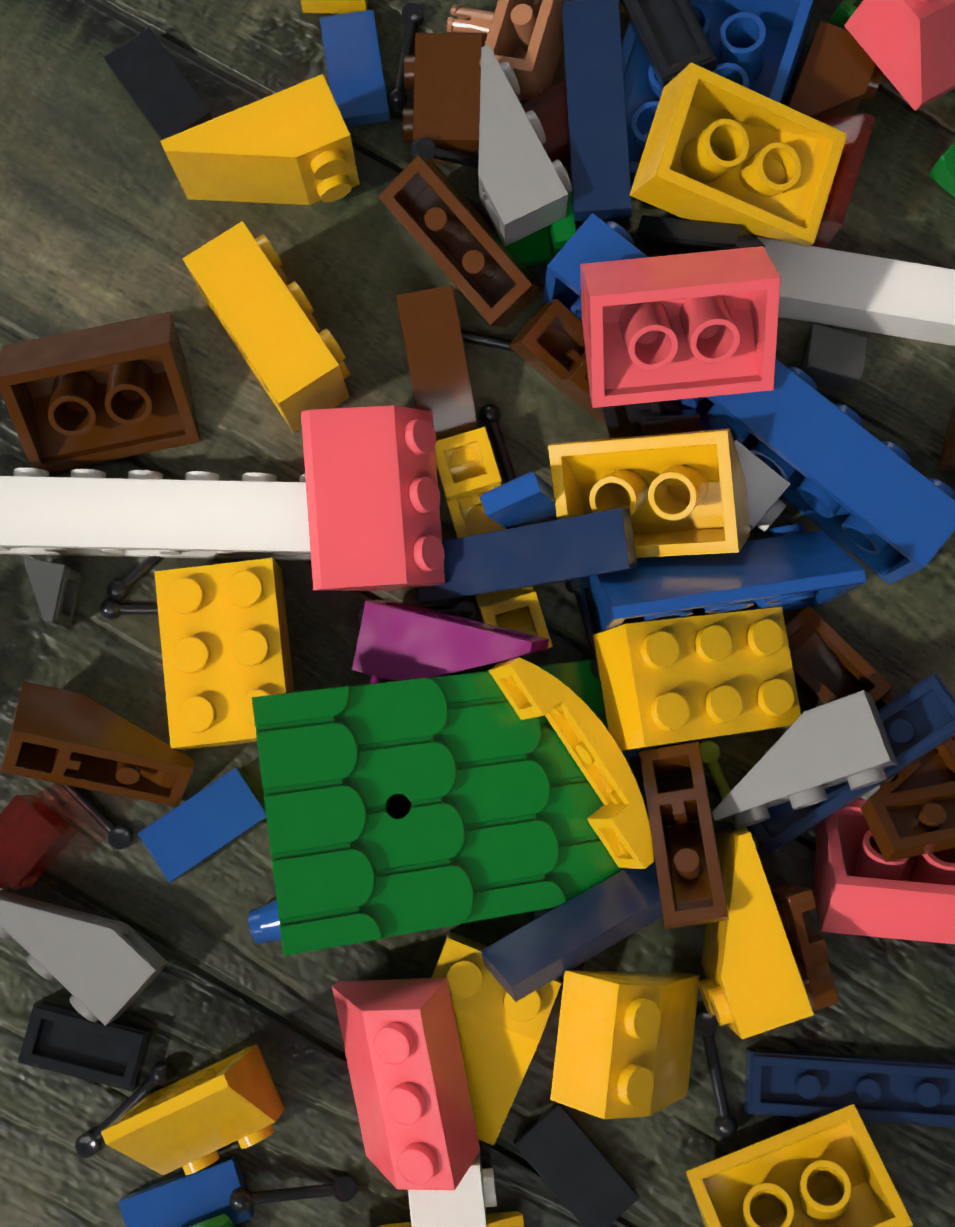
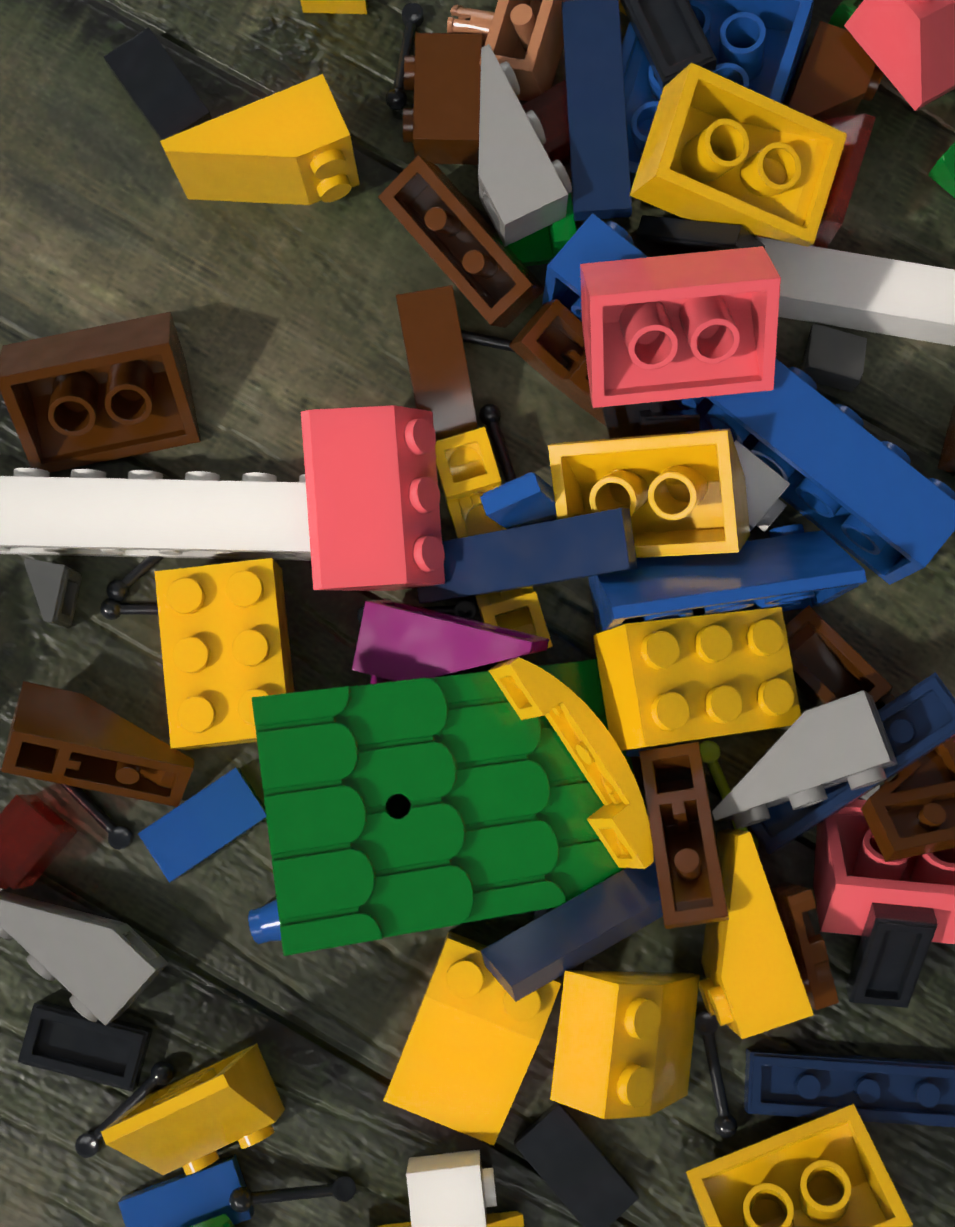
yellow brick [182,221,351,433] -> none
blue tile [319,10,390,127] -> none
coral slope [332,977,480,1190] -> none
black hinge [411,137,479,169] -> none
black hinge [565,577,600,680] -> none
none -> black tile [846,903,938,1008]

